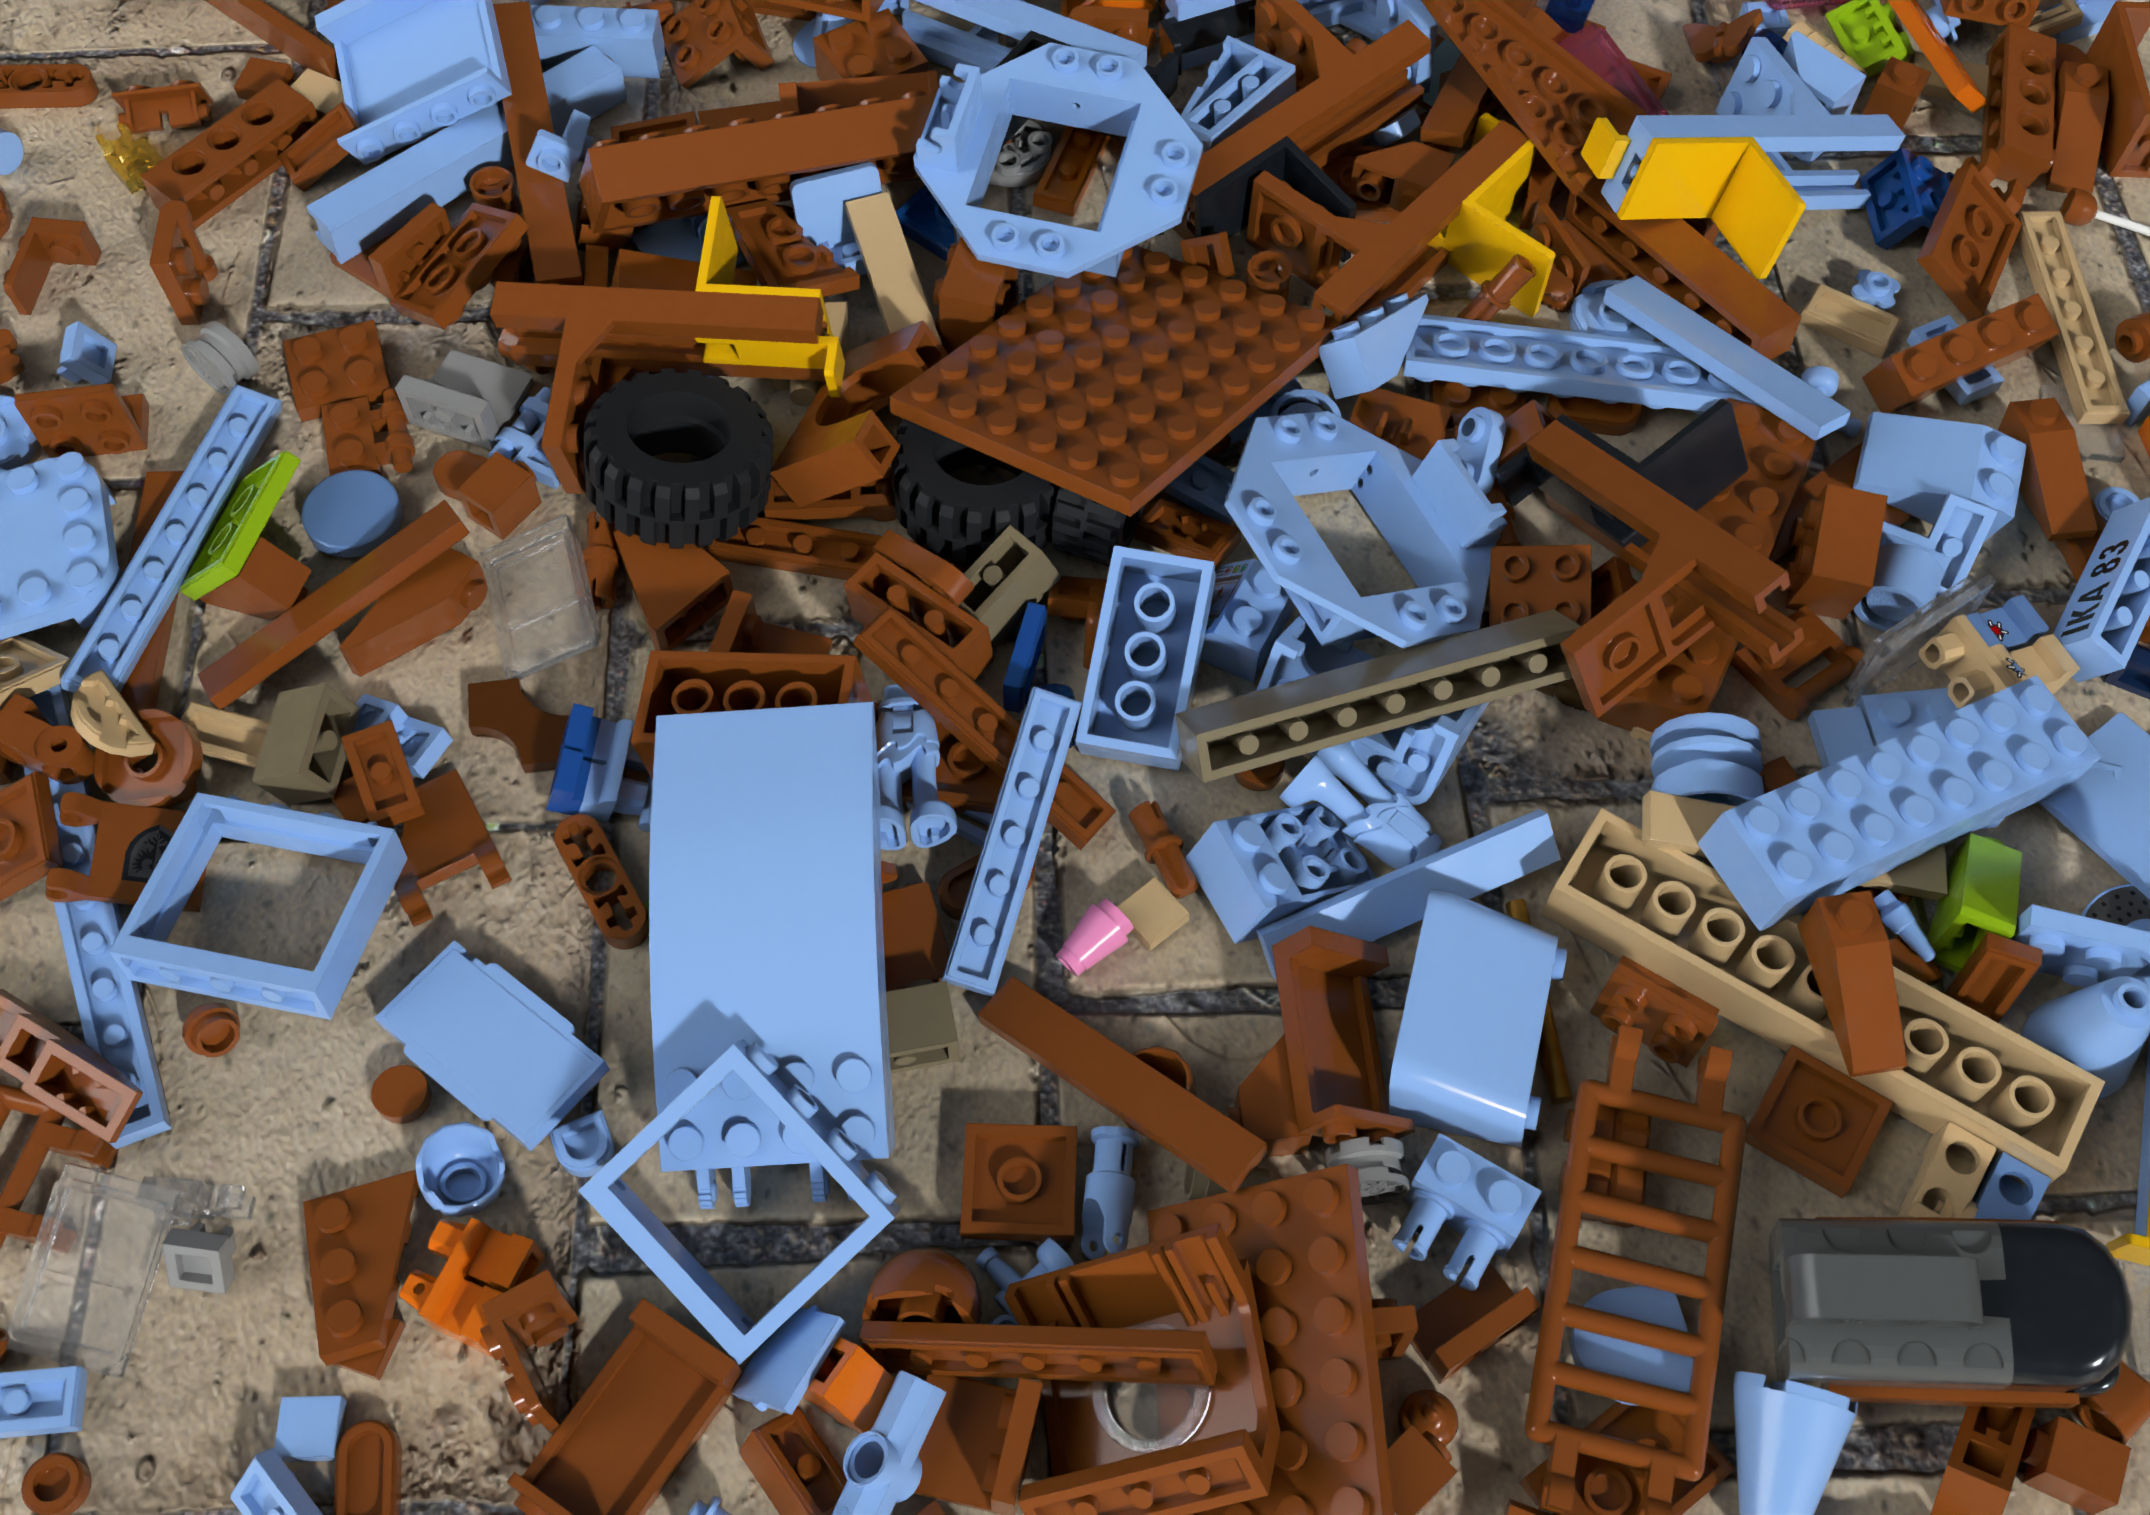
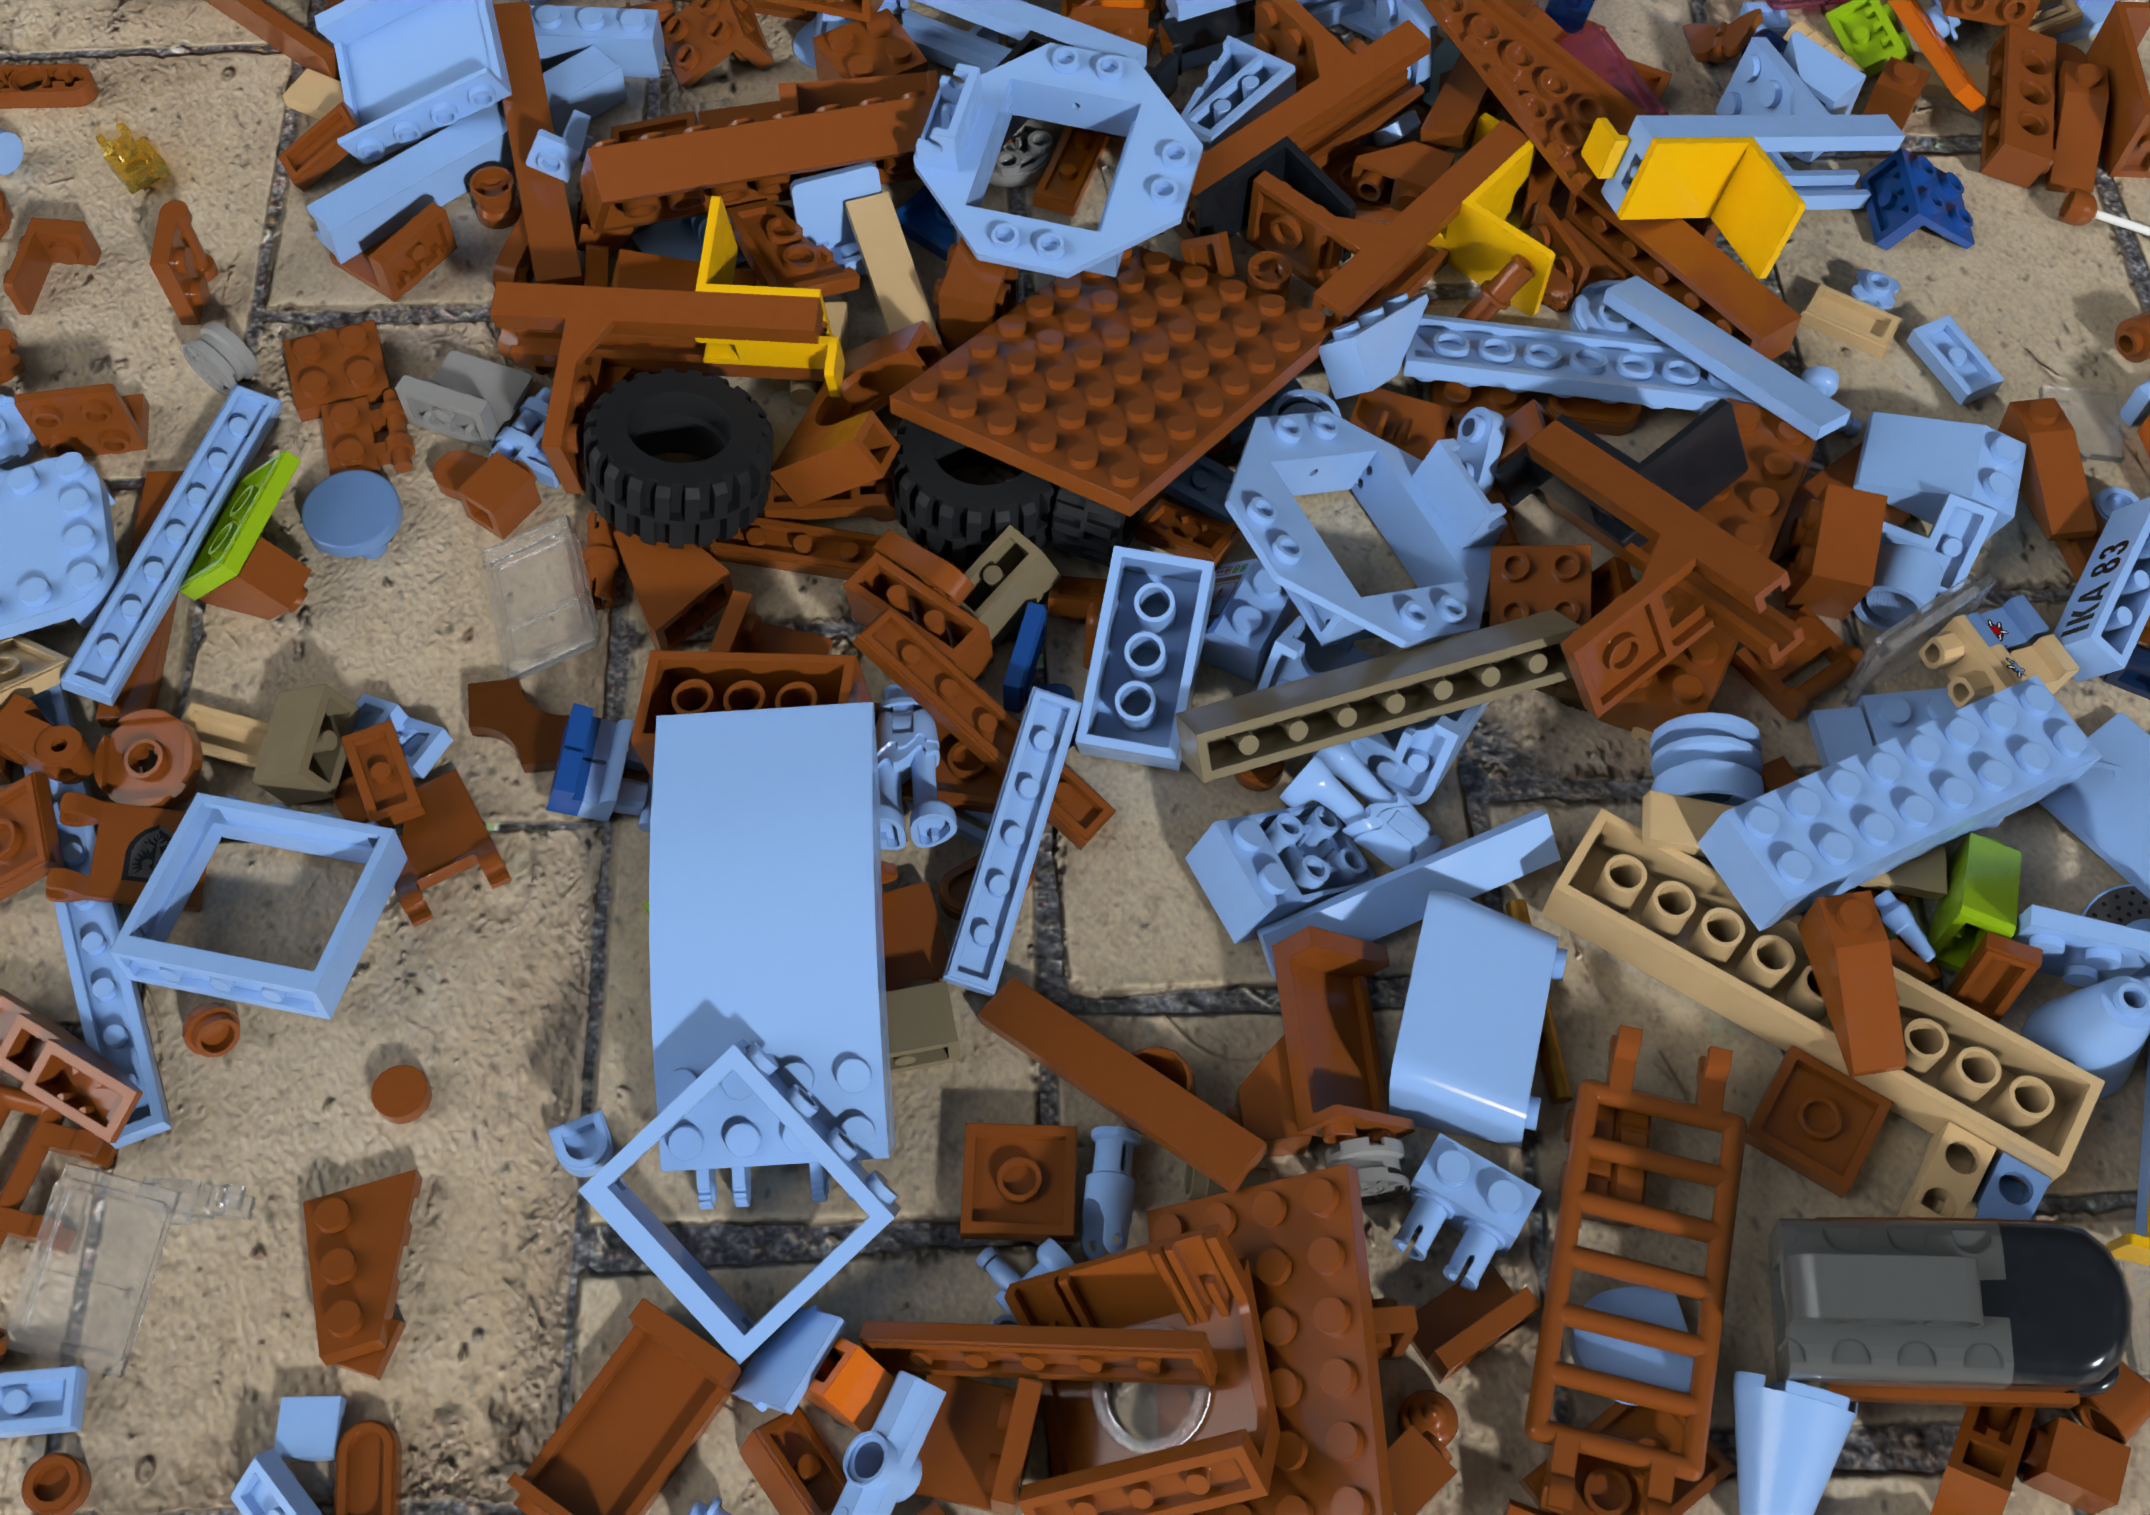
light blue tile [57,321,117,385] -> none
tan tile [70,669,155,757] -> none
dark orange hinge [111,80,214,134] -> none
dark orange brick [140,78,319,230] -> none
light grey tile [162,1223,236,1294] -> none
dark orange tile [197,500,470,710] -> none
dark orange tile [234,57,295,100] -> none
dark orange slope [339,548,489,677] -> none
light blue piece [374,940,610,1152] -> none
dark orange plate [389,202,530,330] -> none
orange hips [399,1217,545,1357] -> none
light blue hair [416,1122,506,1218] -> none
dark orange bracket [480,1269,579,1435] -> none
dark orange beam [554,814,649,950] -> none
dark orange cylinder [862,1247,982,1324] -> none
bright pink cone [1055,898,1134,977] -> none
tan tile [1117,877,1190,952] -> none
dark orange axle [1128,801,1198,899] -> none
dark orange bracket [1590,955,1720,1068] -> none
dark orange arch [1862,293,2060,414] -> none
dark orange tile [1917,148,2027,321] -> none
tan tile [2016,211,2130,424] -> none

